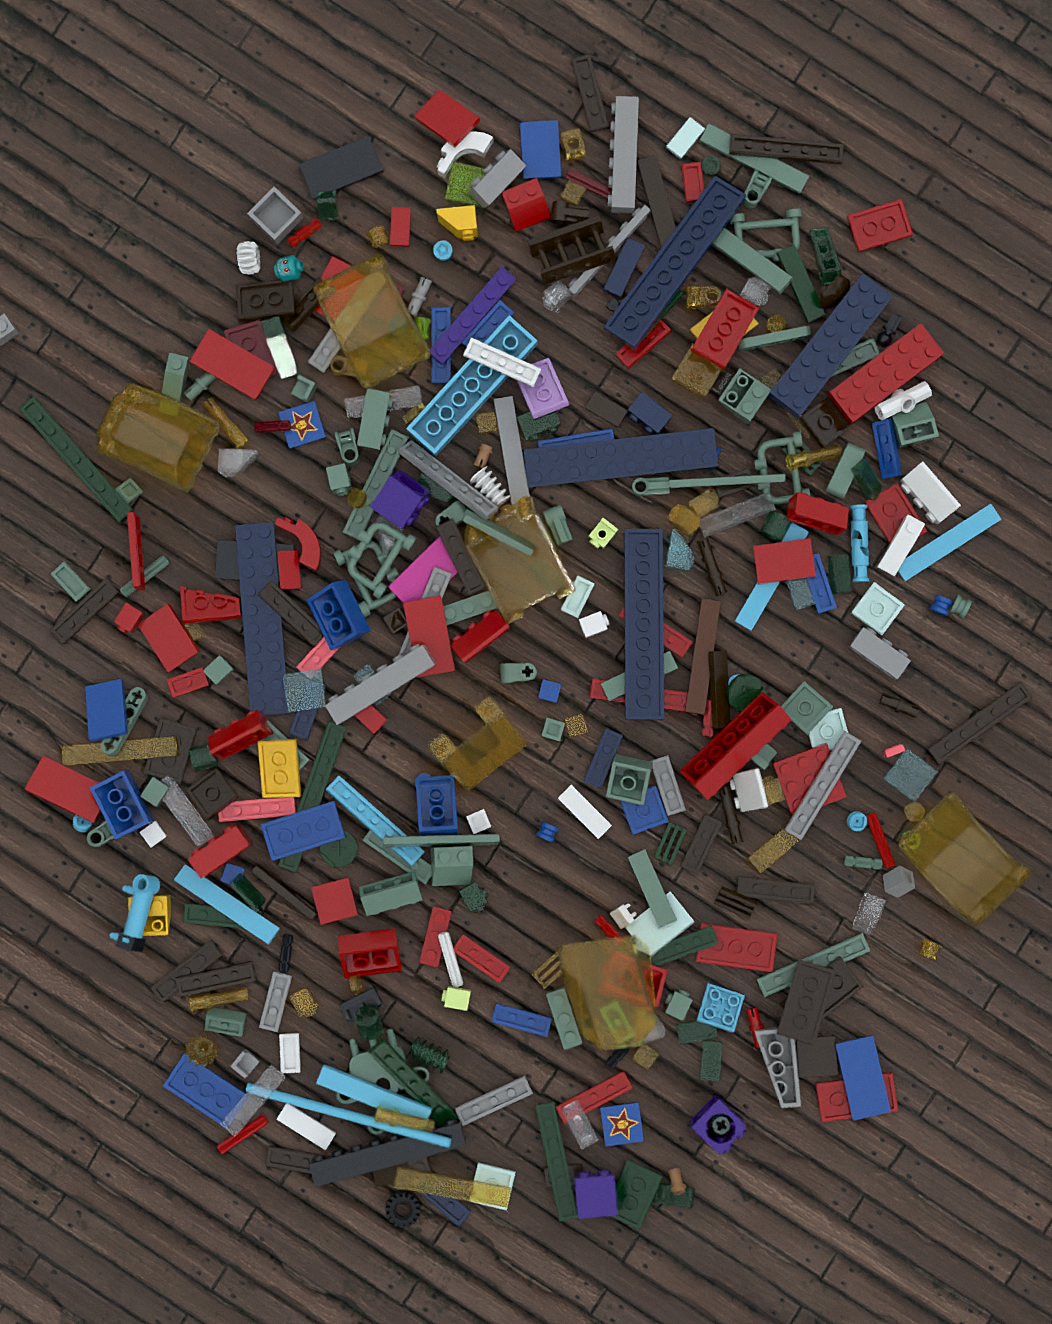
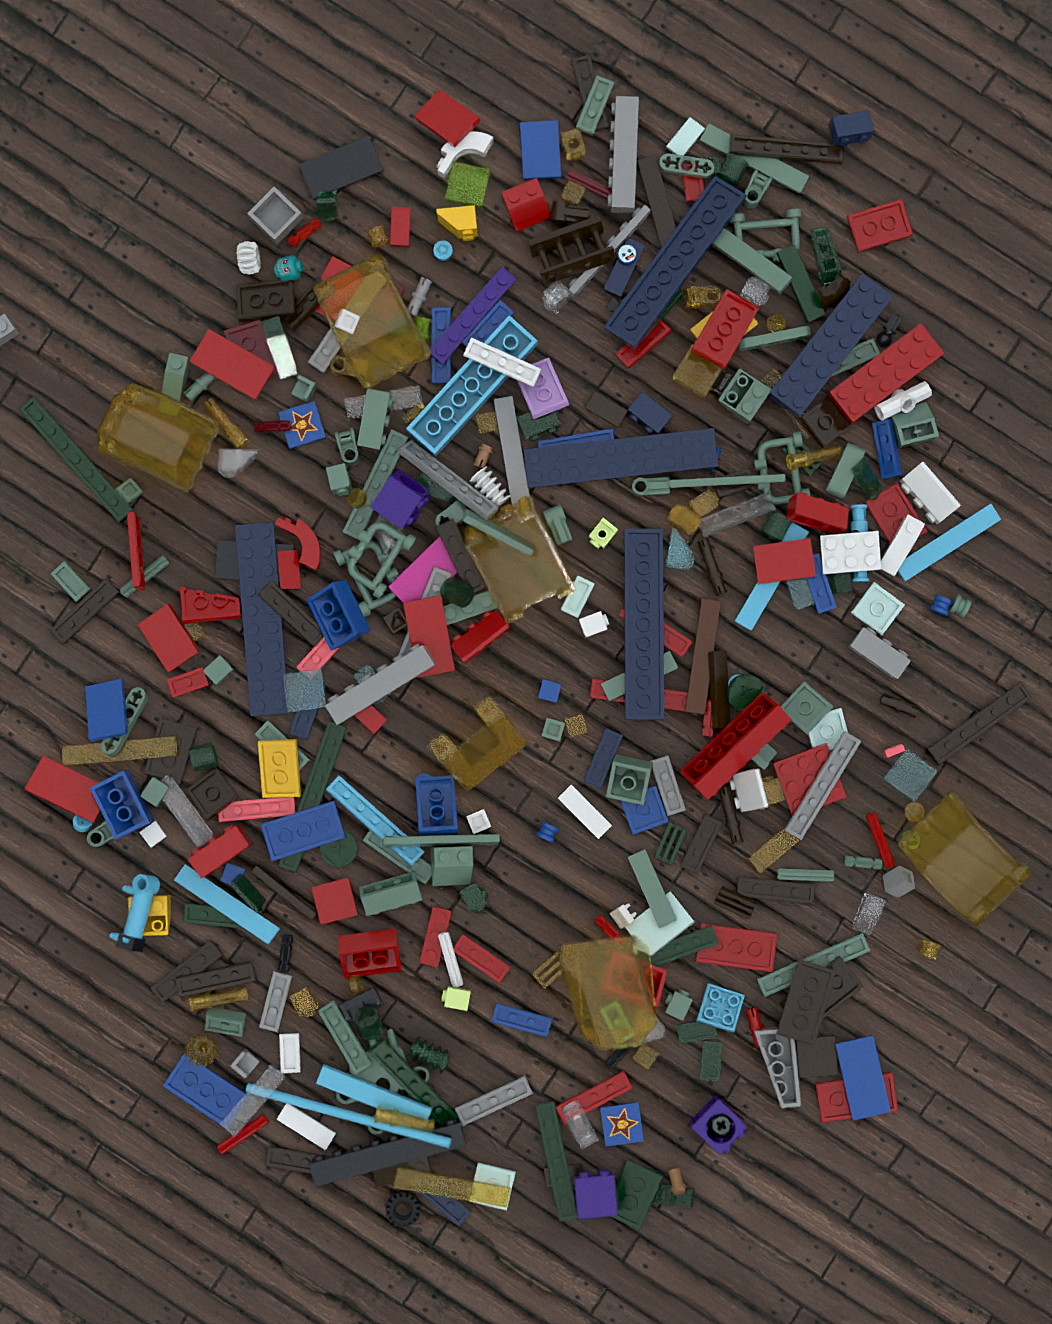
red brick [114,603,145,634] -> none
red slope [208,710,273,760] -> none
light grey brick [468,149,526,208] -> none
sand green piece [500,663,537,684] -> none
sand green brick [546,986,583,1050] -> none
medium azure tile [847,811,867,831] -> none
none -> sand green tile [318,1000,373,1076]
none -> white tile [334,309,360,334]
none -> clear green piece [440,576,474,608]
none -> sand green tile [576,75,614,136]
none -> tile [617,244,637,265]
none -> sand green beam [659,153,714,179]
none -> clear green piece [717,153,749,186]
none -> sand green axle [777,869,834,882]
none -> white plate [820,531,881,575]
none -> dark blue brick [828,110,874,146]

